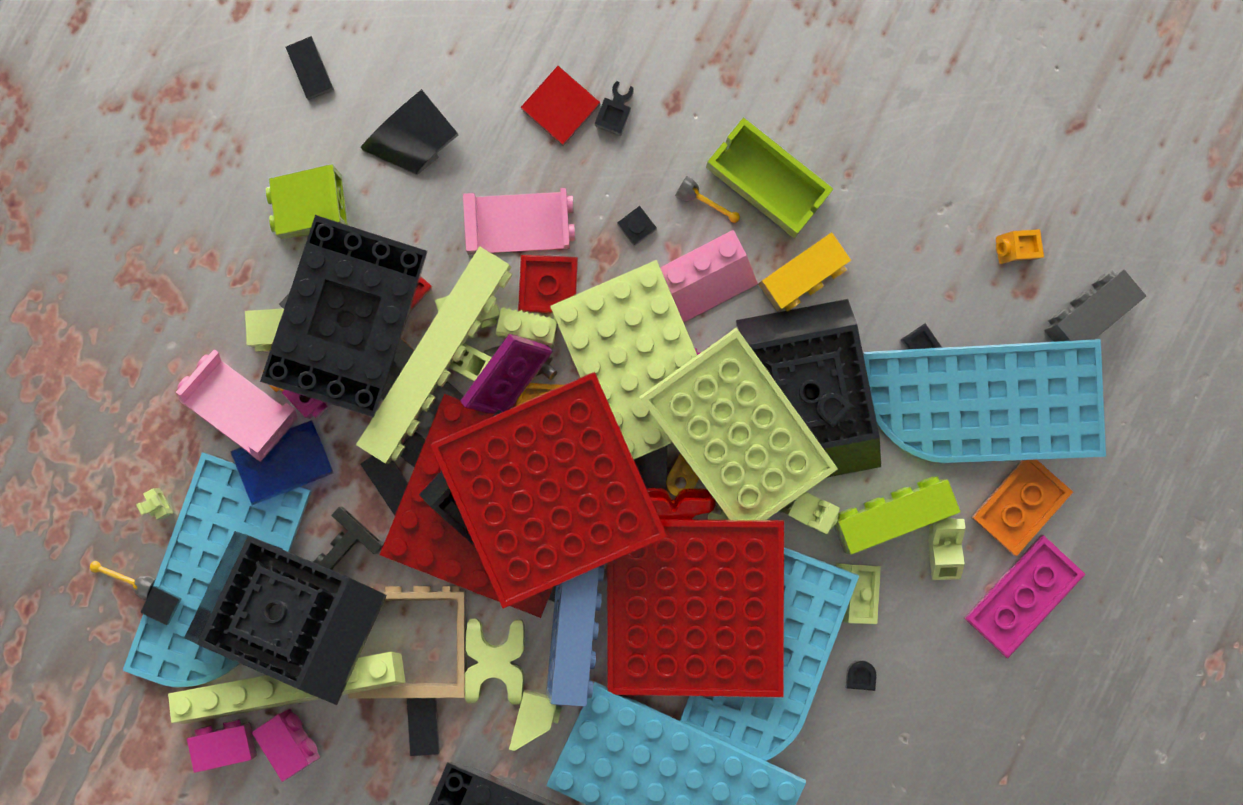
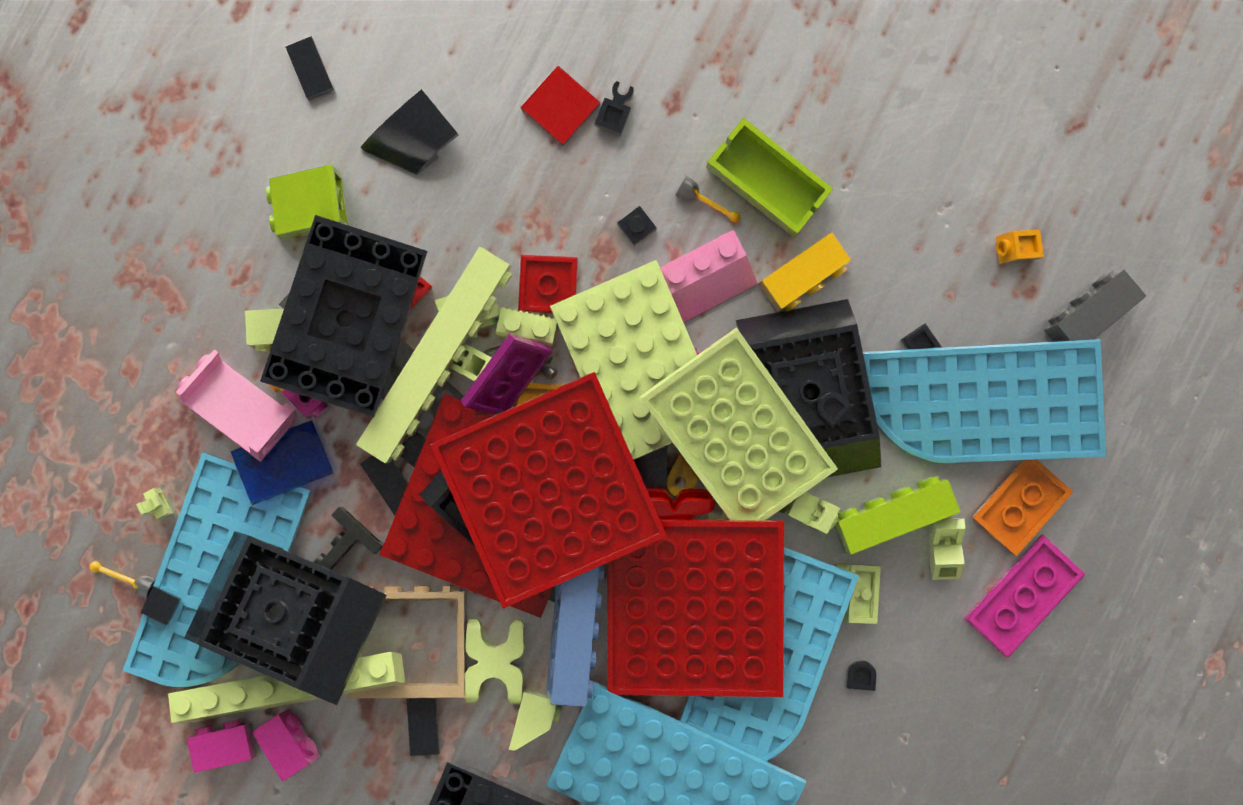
bright pink panel [463,188,575,255] -> none

